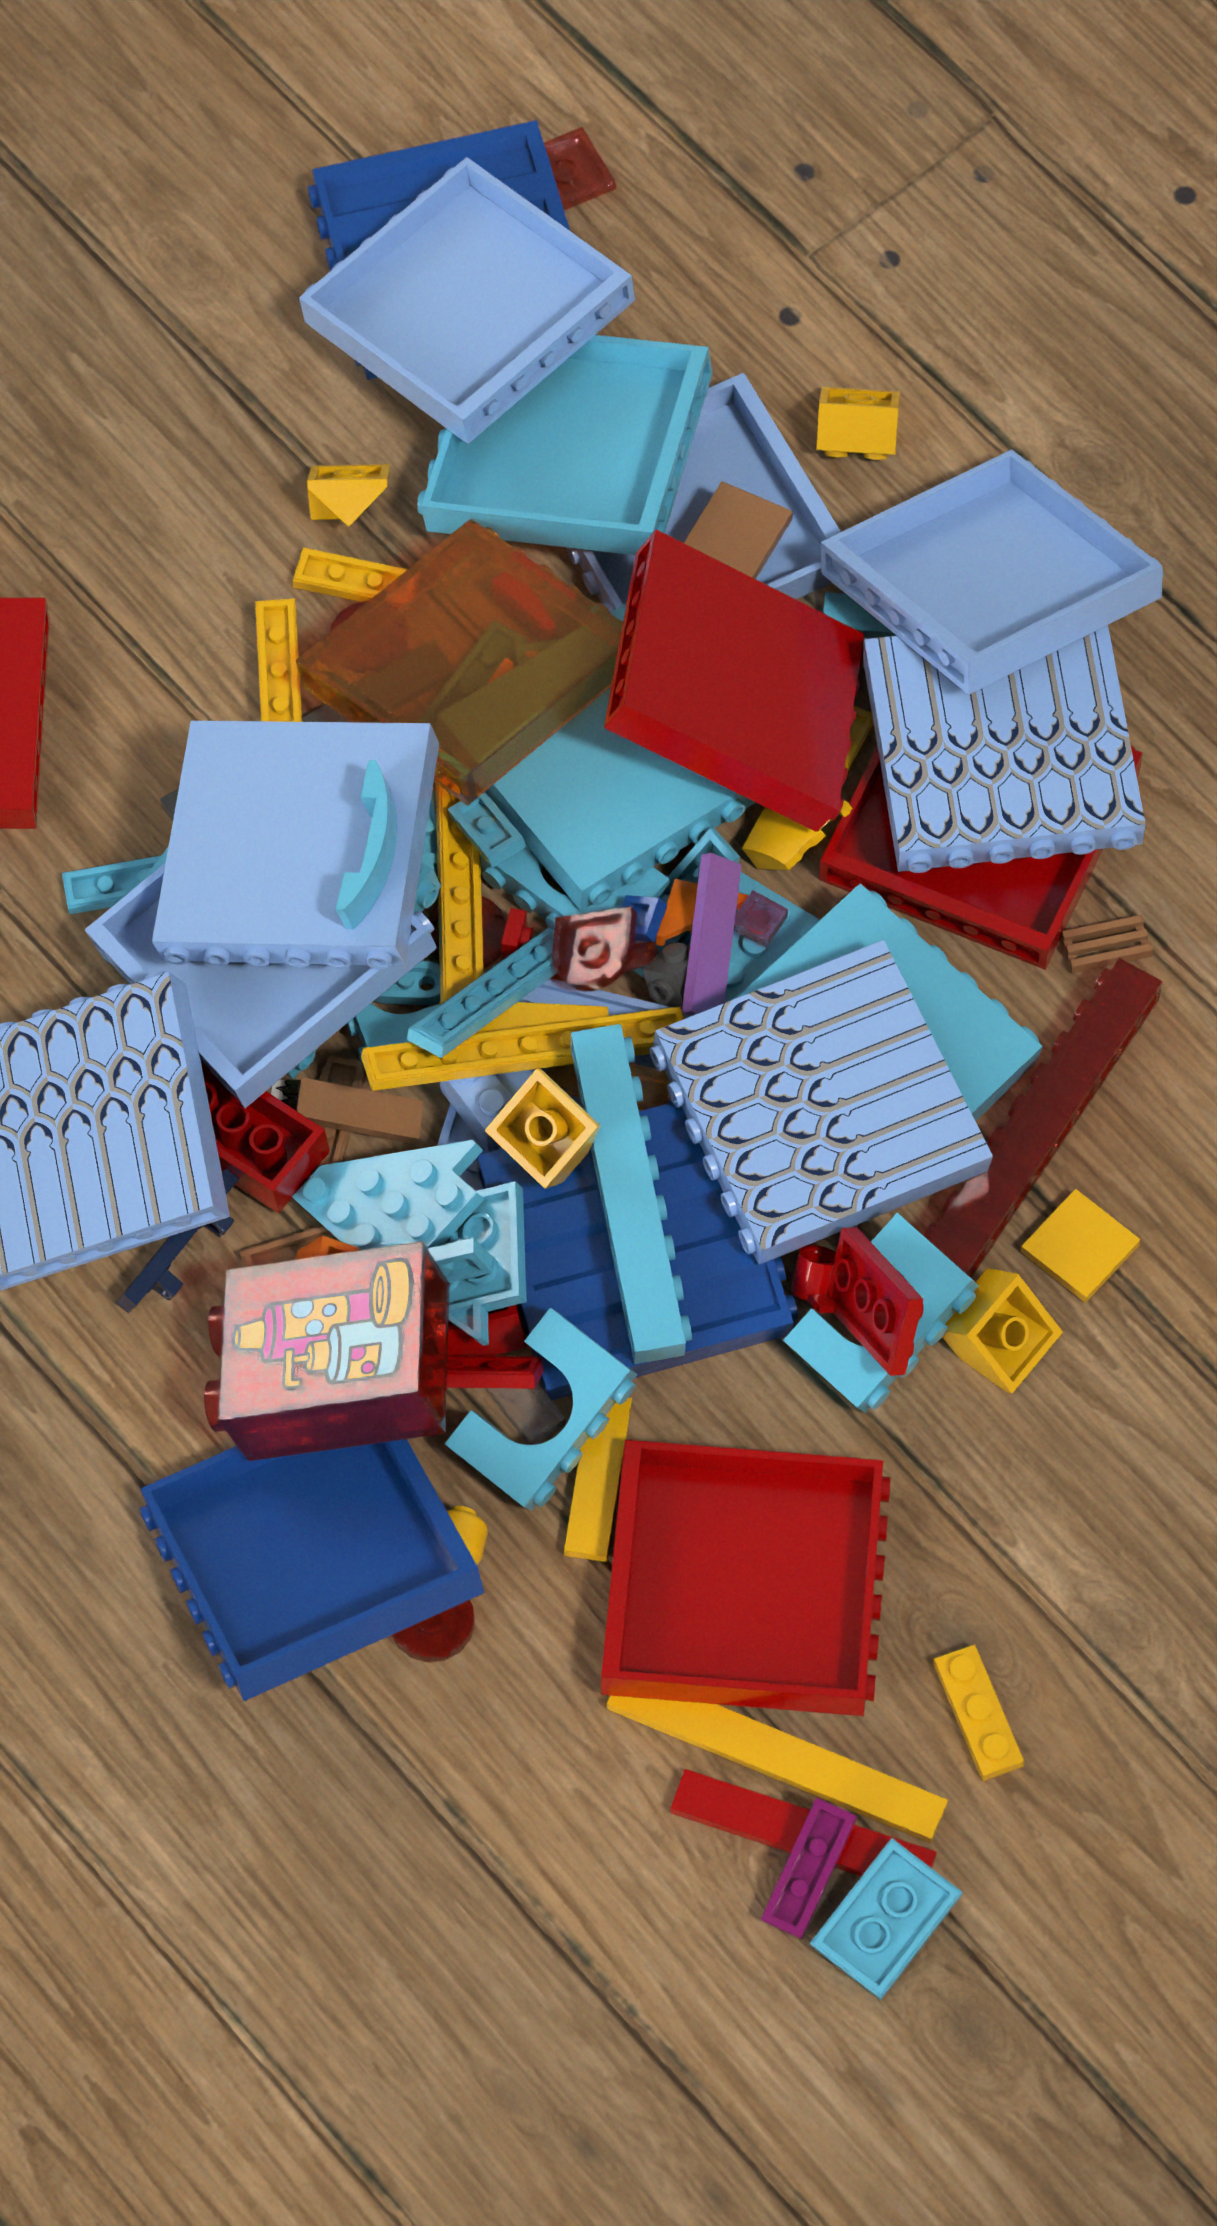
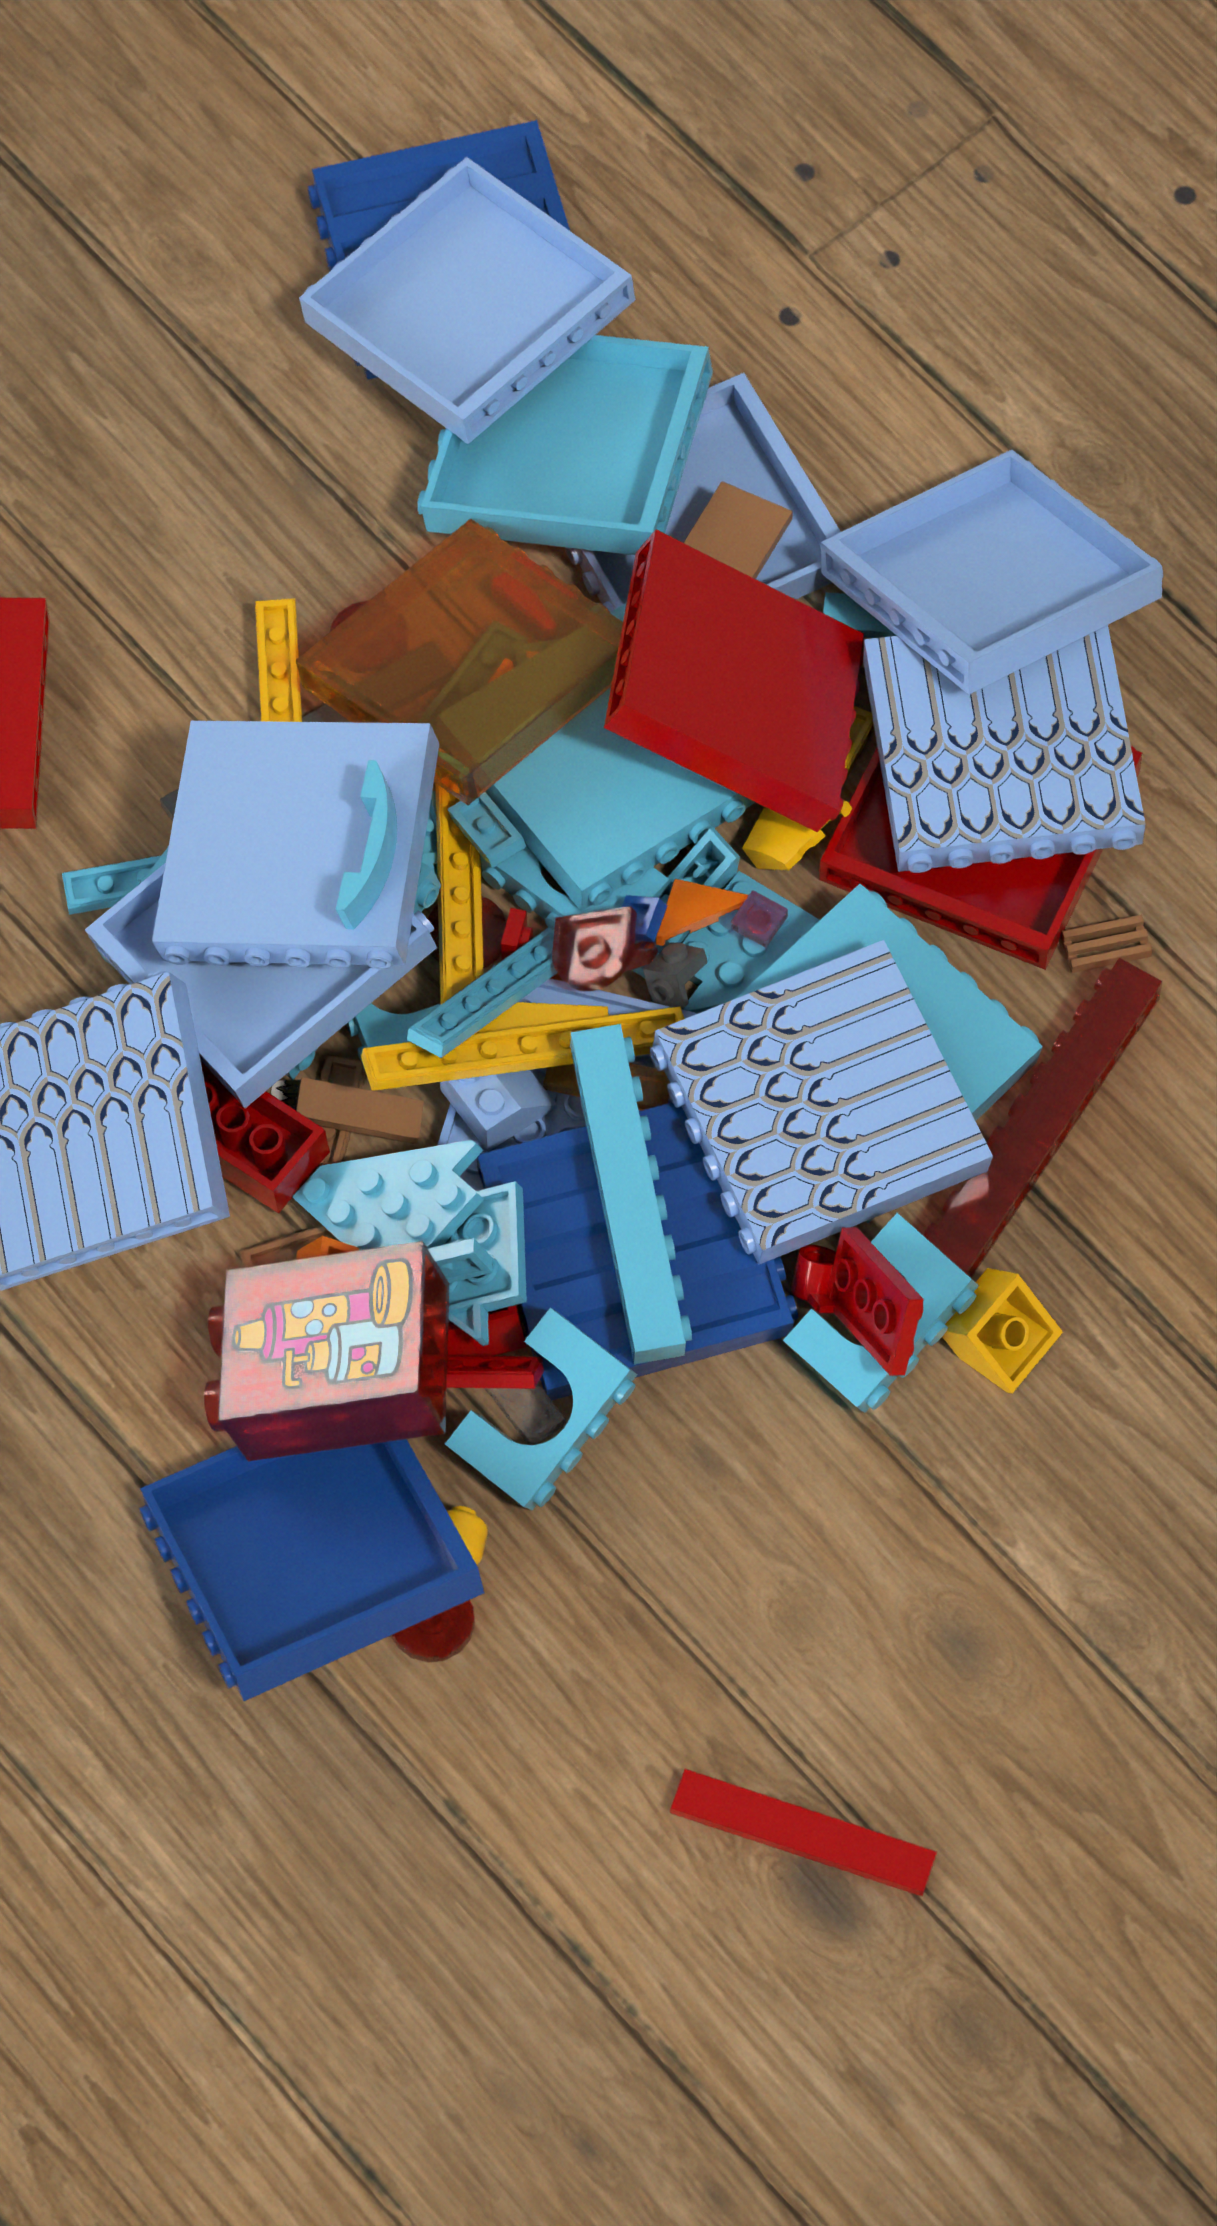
dark blue hinge [115,1168,239,1313] -> none
yellow tile [293,547,419,612] -> none
yellow slope [307,464,390,527] -> none
medium azure plate [374,961,440,1005] -> none
yellow slope [485,1068,600,1189] -> none
clear red tile [544,127,616,211] -> none
yellow tile [564,1397,632,1562] -> none
red panel [601,1440,891,1716] -> none
yellow tile [606,1696,948,1844] -> none
medium lavender tile [682,853,742,1016] -> none
magenta plate [761,1797,858,1939] -> none
medium azure tile [810,1838,963,2000] -> none
yellow slope [816,387,900,460] -> none
yellow plate [934,1644,1024,1782] -> none
yellow tile [1021,1189,1141,1303] -> none

